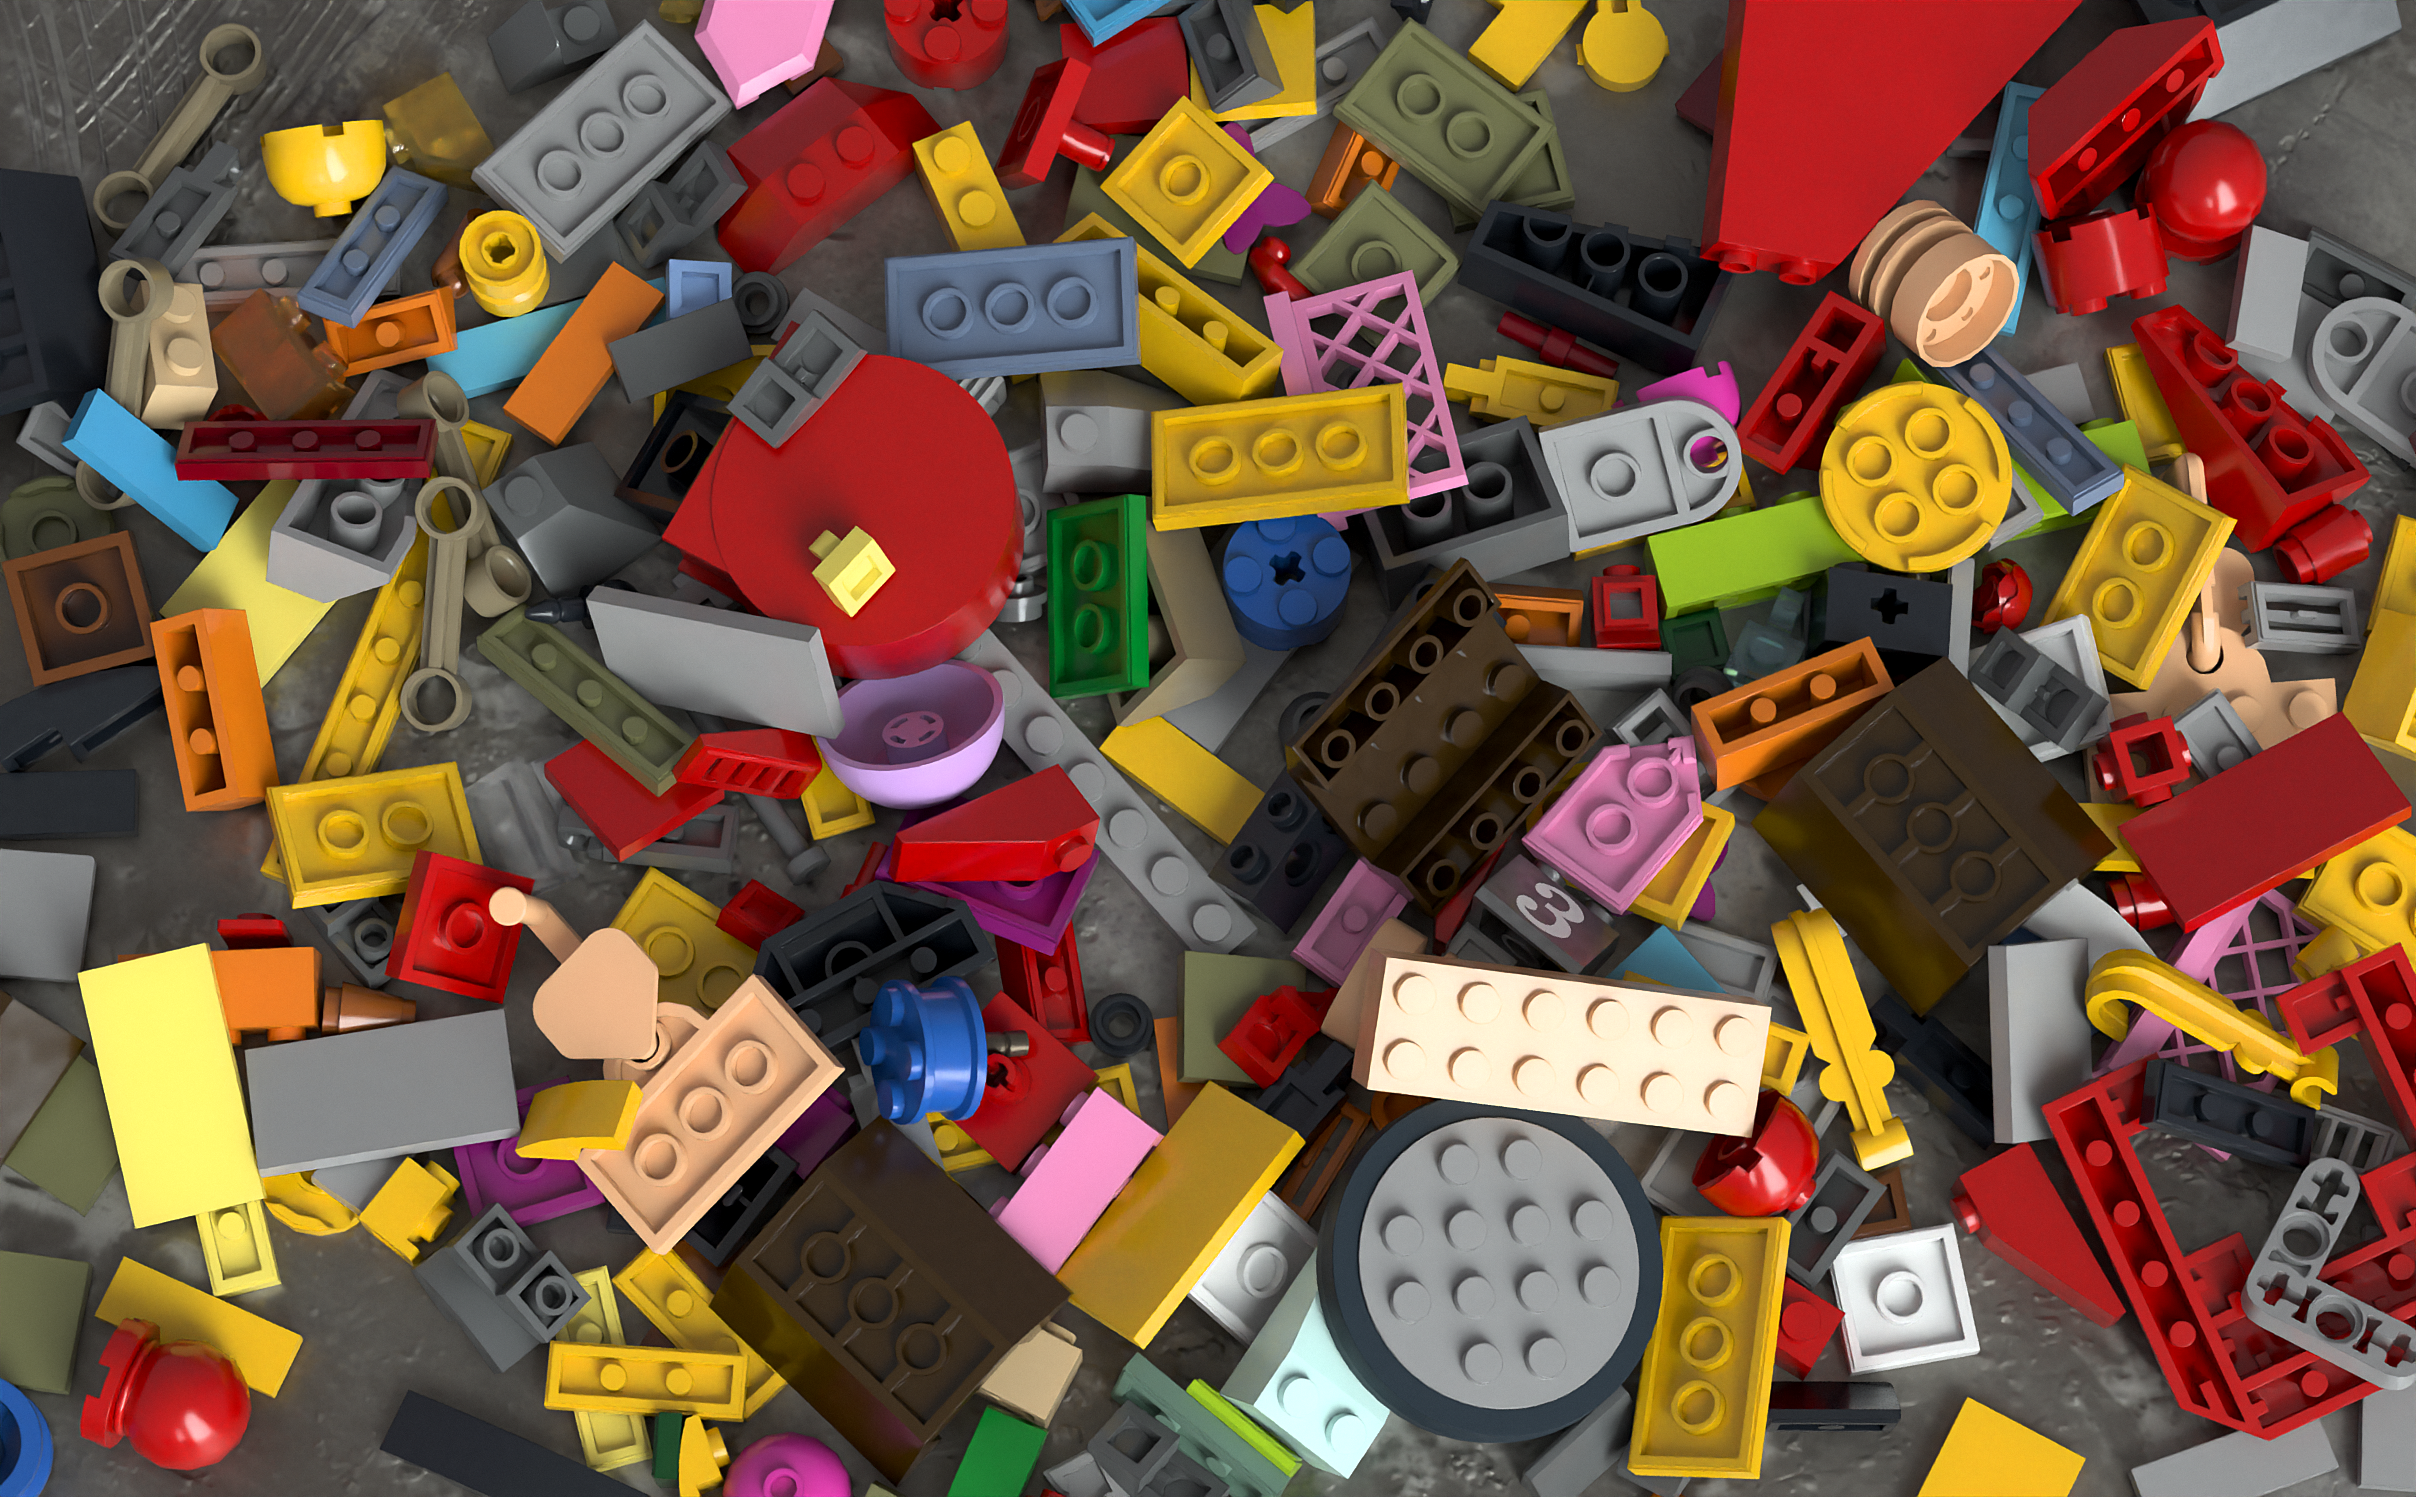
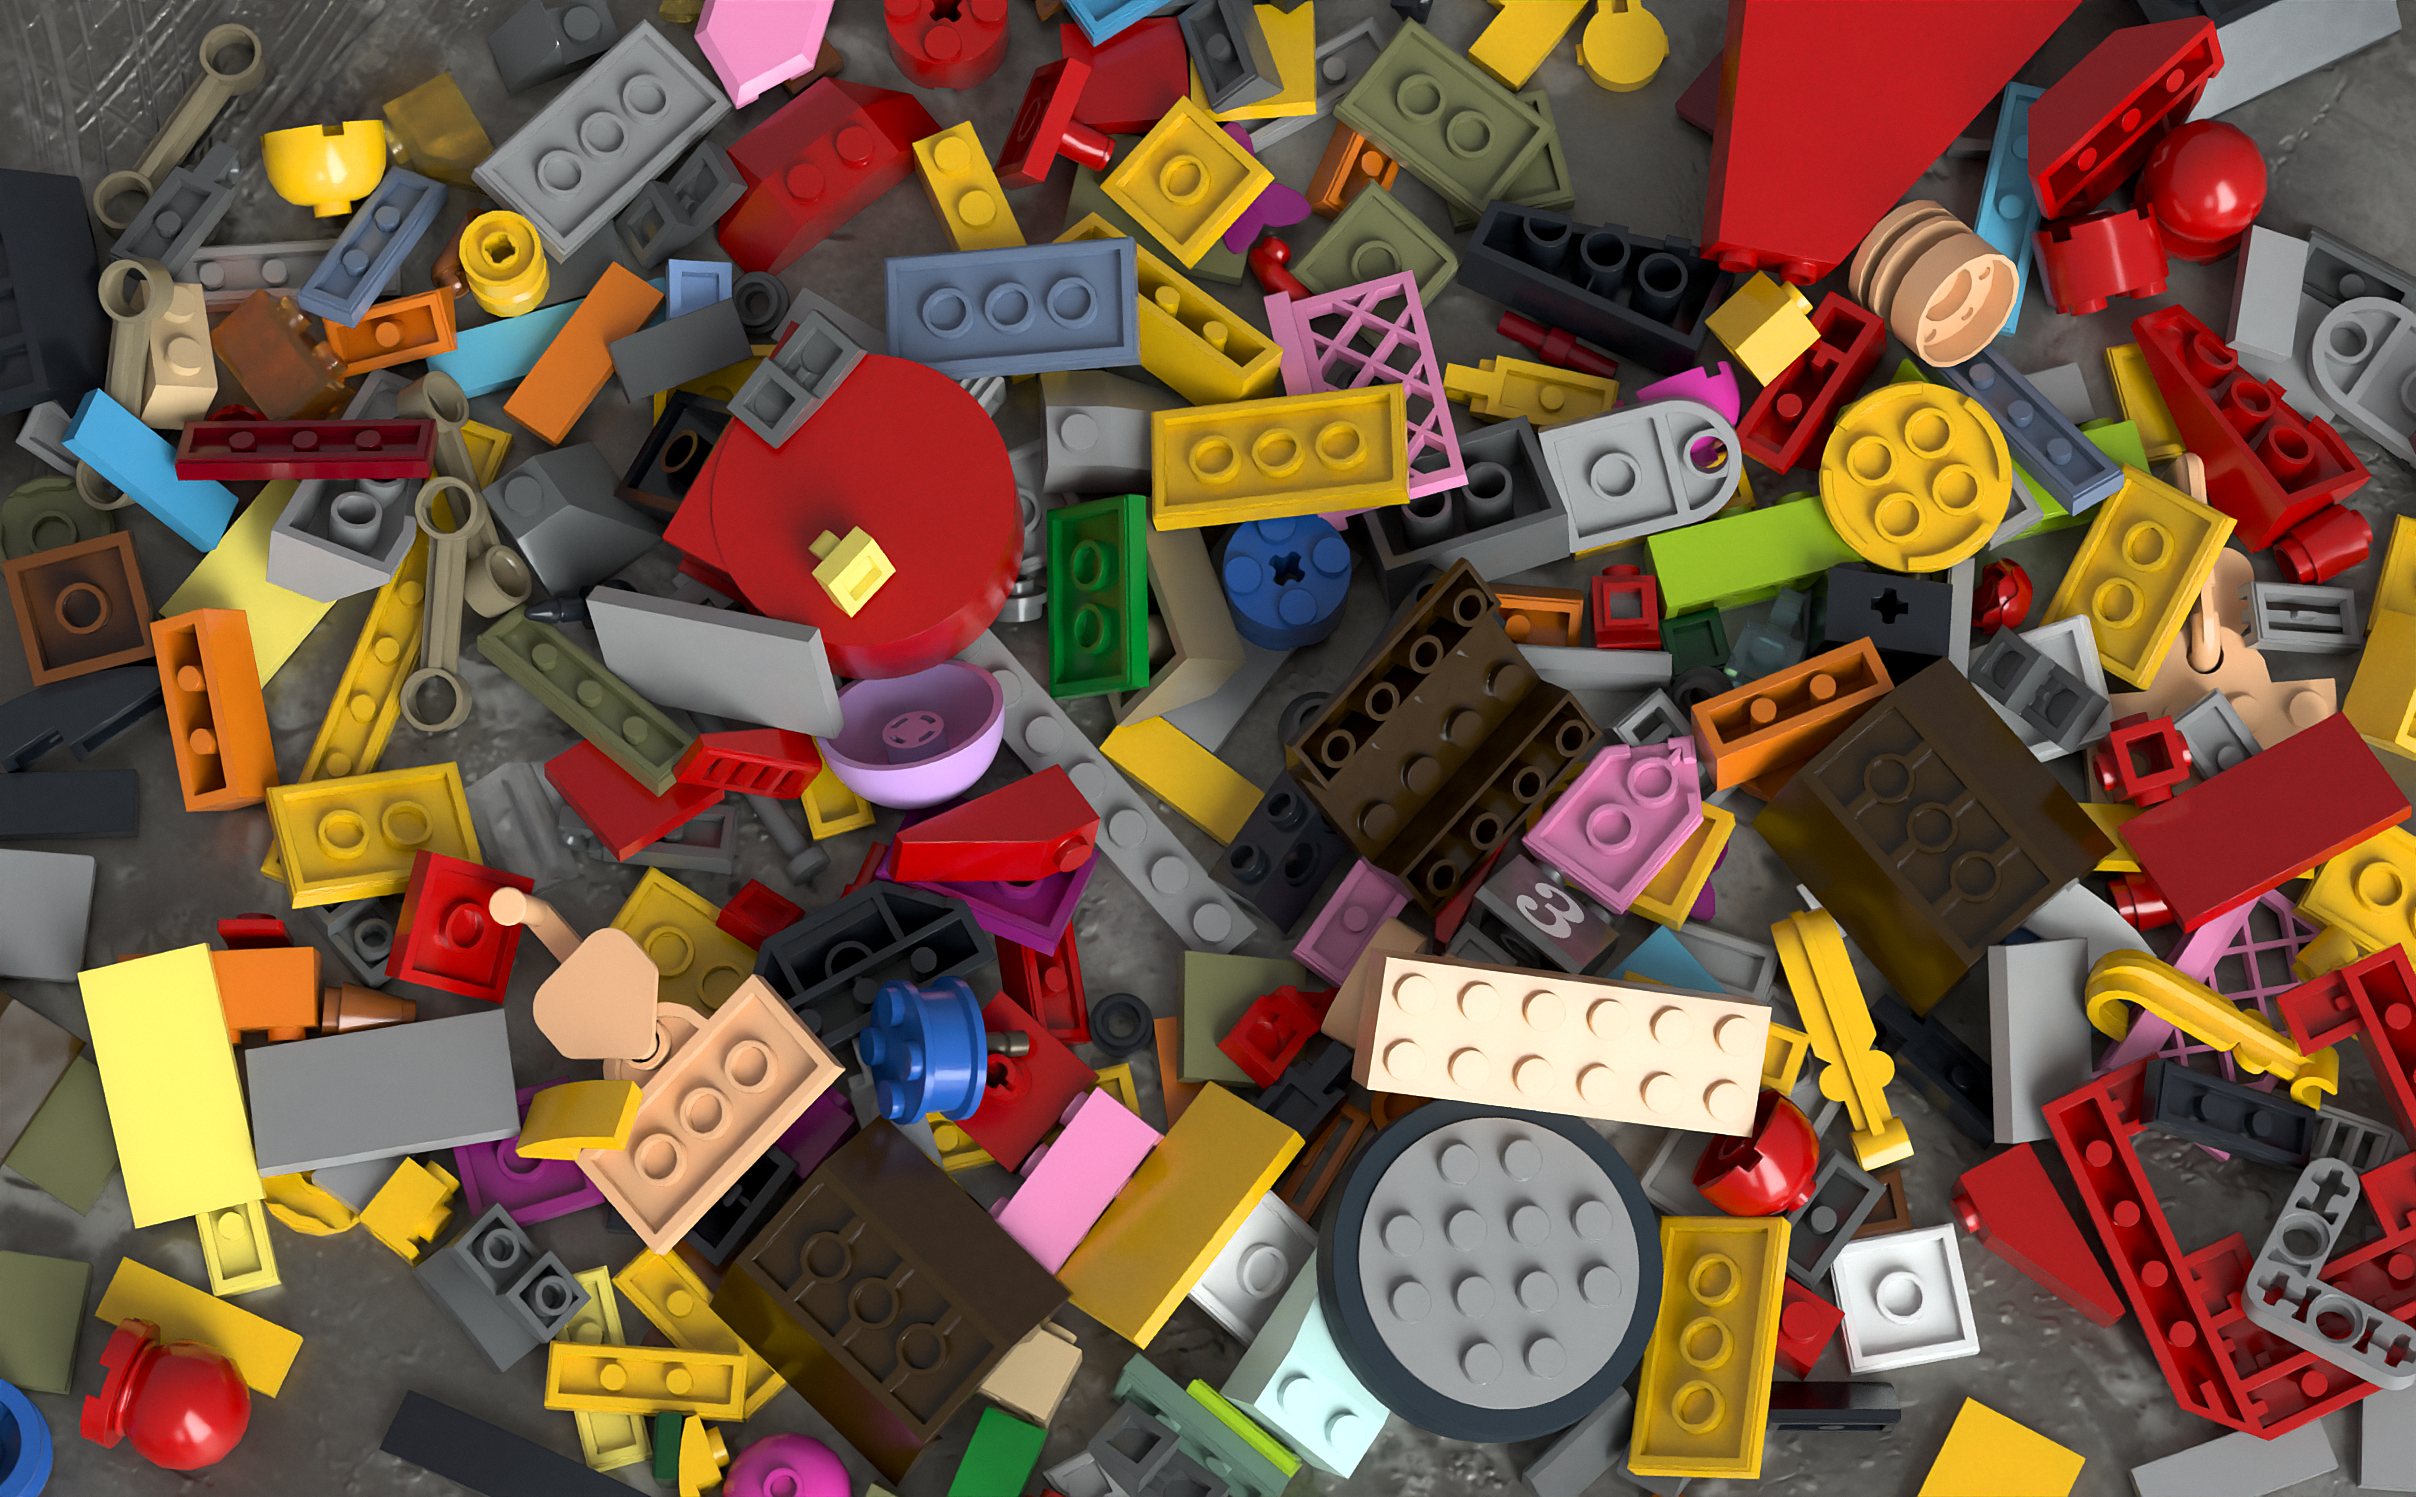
none -> yellow brick [1704,270,1821,387]

